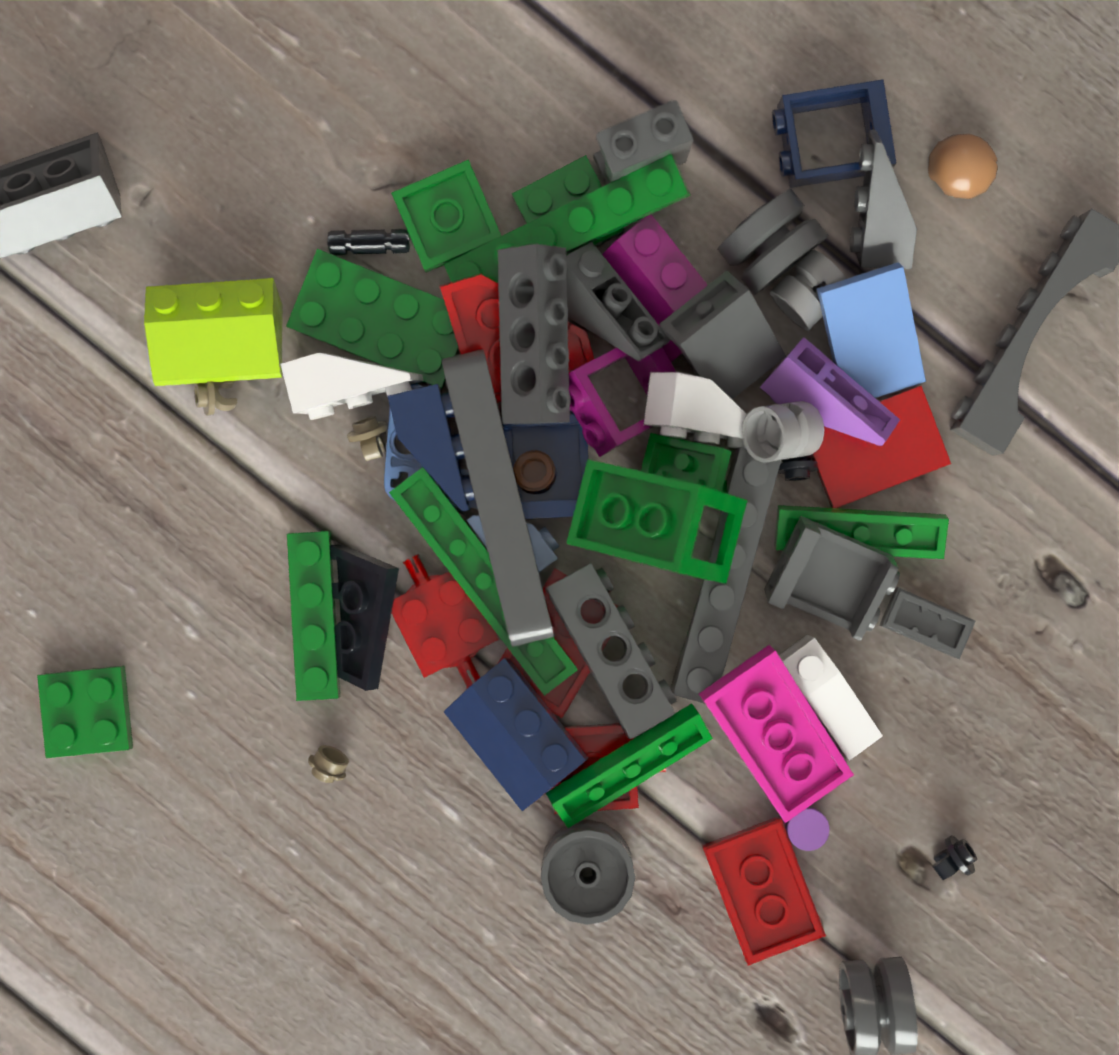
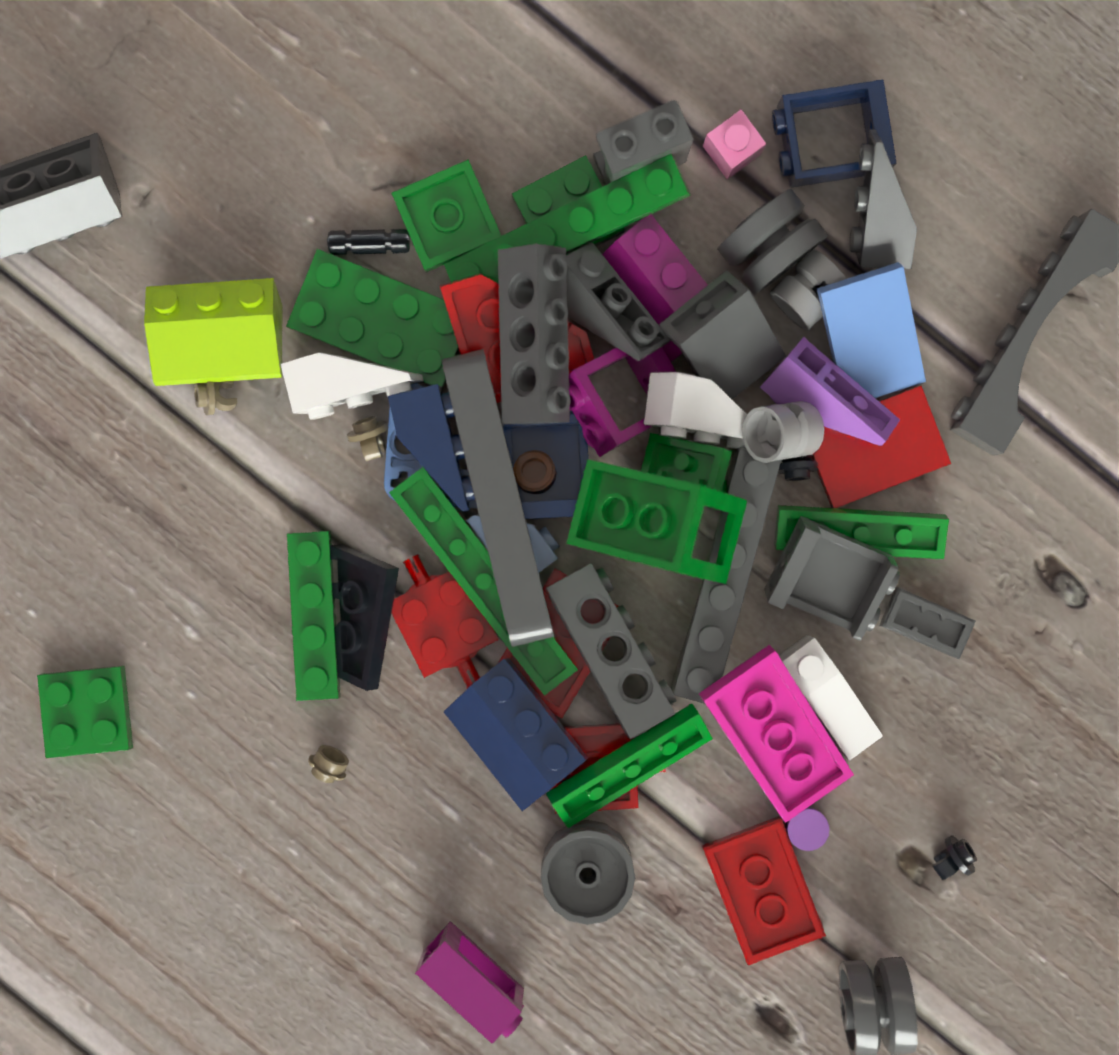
medium nougat hair [928,134,998,199] -> none
none -> magenta window [415,921,524,1044]
none -> bright pink brick [703,109,766,179]

